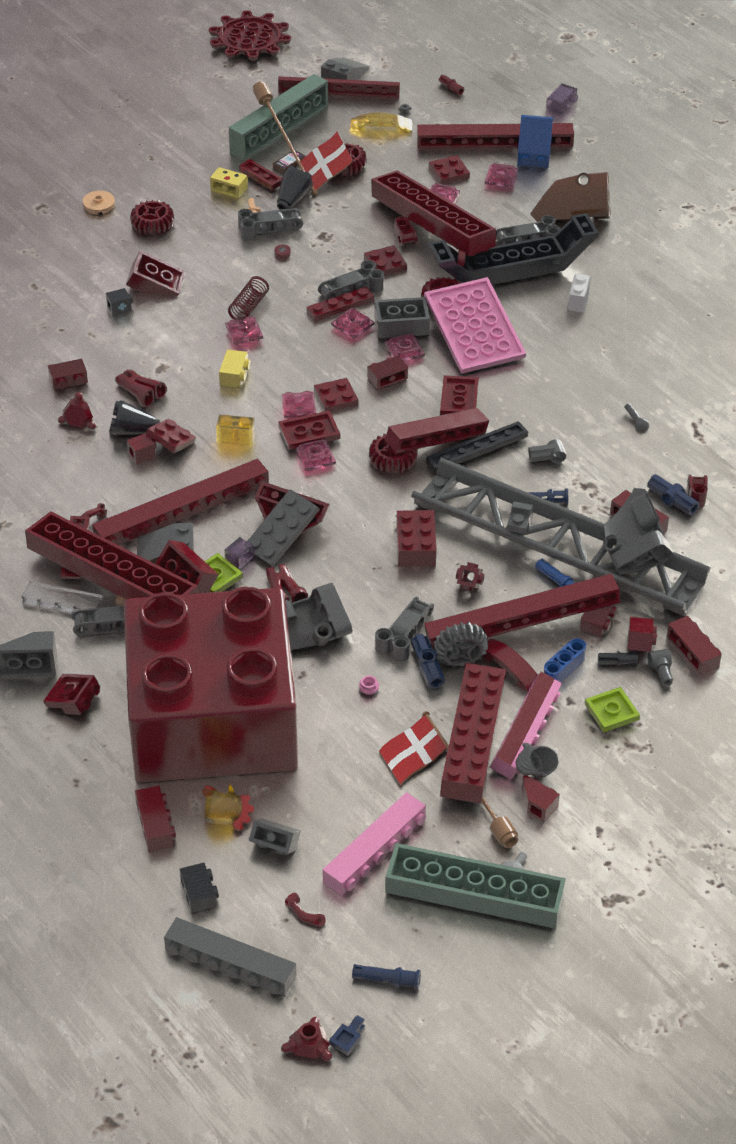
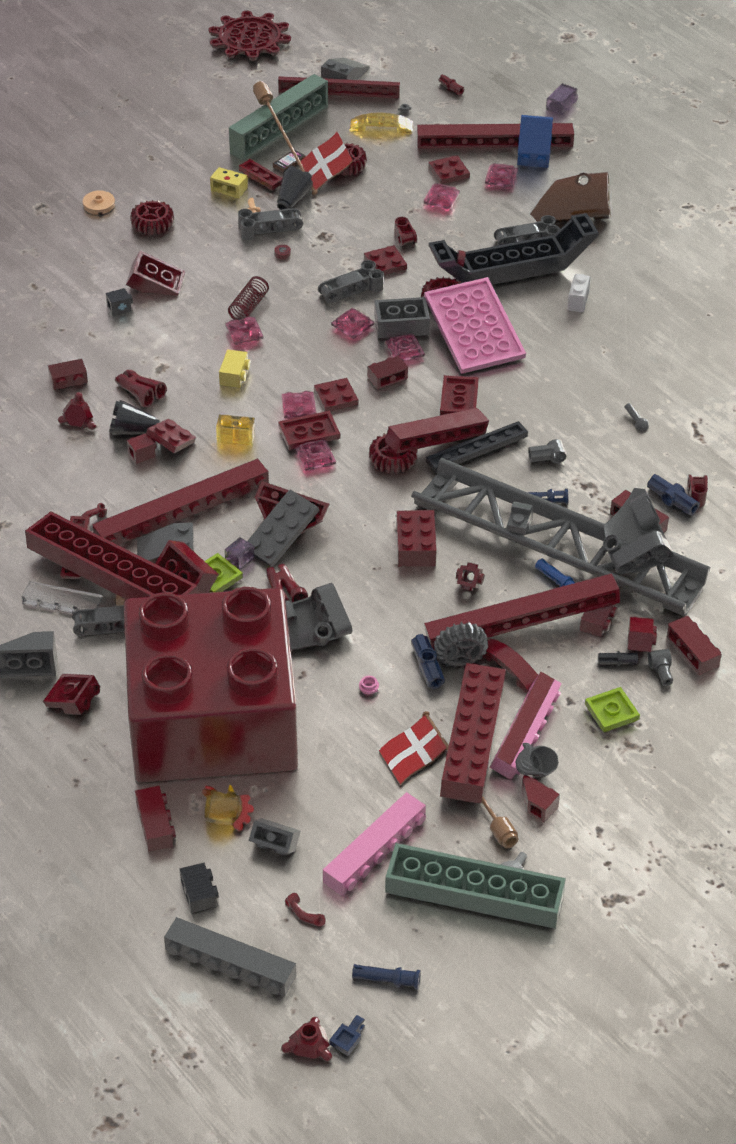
dark red plate [307,287,374,322] -> none
dark red brick [371,170,496,256] -> none
dark grey piece [375,597,434,662] -> none
blue beam [544,638,586,683] -> none

